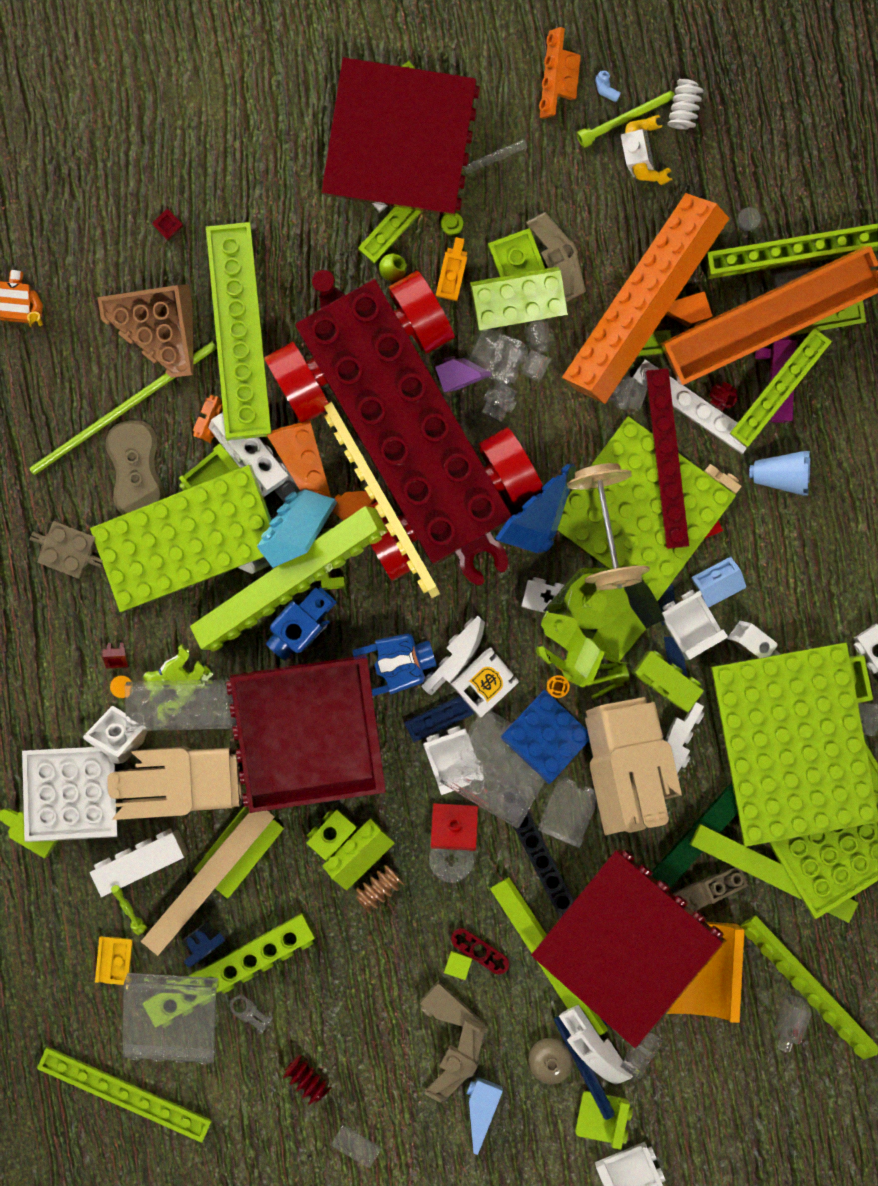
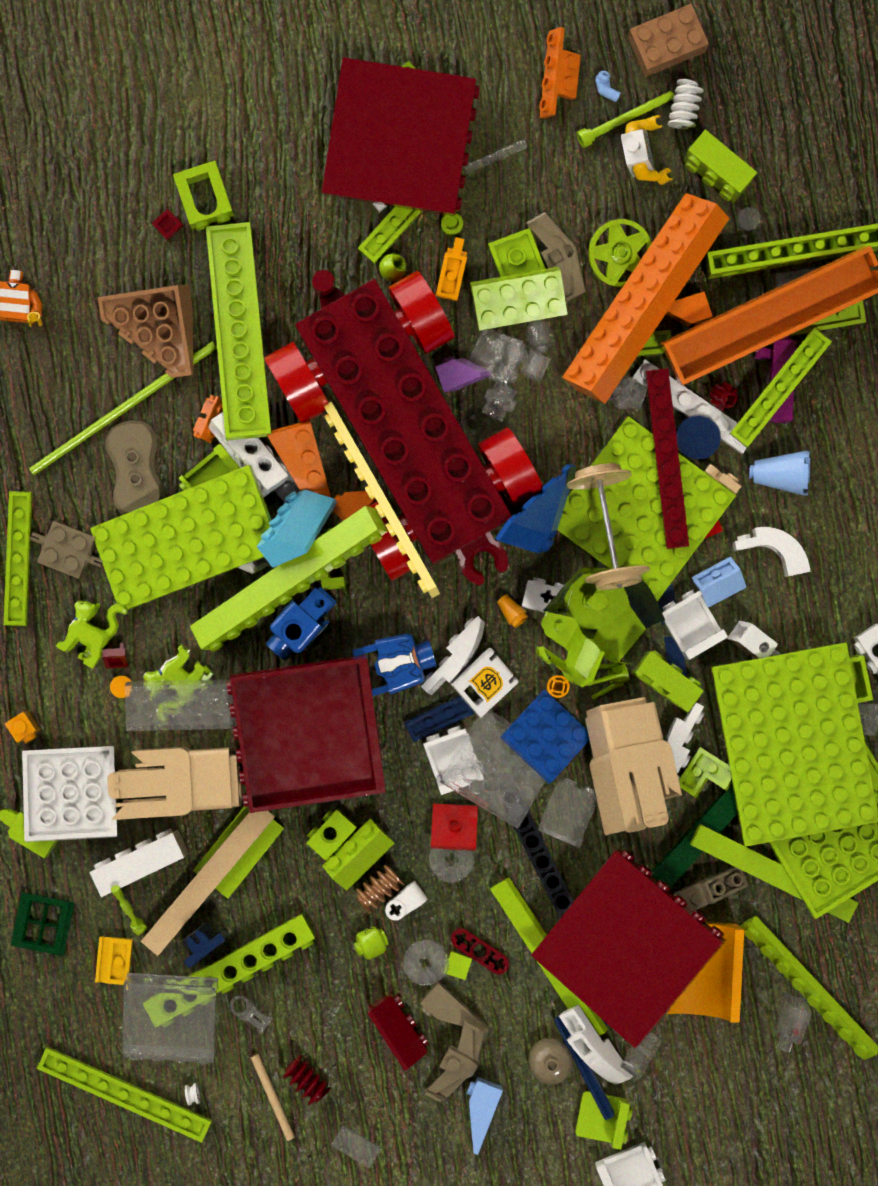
white slope [83,706,148,764] -> none
none -> lime tile [3,491,33,626]
none -> light orange brick [5,711,41,744]
none -> dark green piece [11,892,75,956]
none -> lime animal [56,601,128,669]
none -> lime panel [173,160,234,230]
none -> white bush [185,1083,200,1106]
none -> tan bar [250,1054,295,1141]
none -> lime head [353,926,389,960]
none -> dark red slope [367,991,429,1071]
none -> white piece [385,881,428,920]
none -> clear plate [403,939,449,986]
none -> light orange cone [497,594,528,628]
none -> lime wheel [588,219,652,287]
none -> medium nougat brick [628,3,709,77]
none -> dark blue tile [676,414,721,460]
none -> lime plate [679,747,732,798]
none -> lime brick [683,129,757,203]
none -> white arch [732,527,810,577]

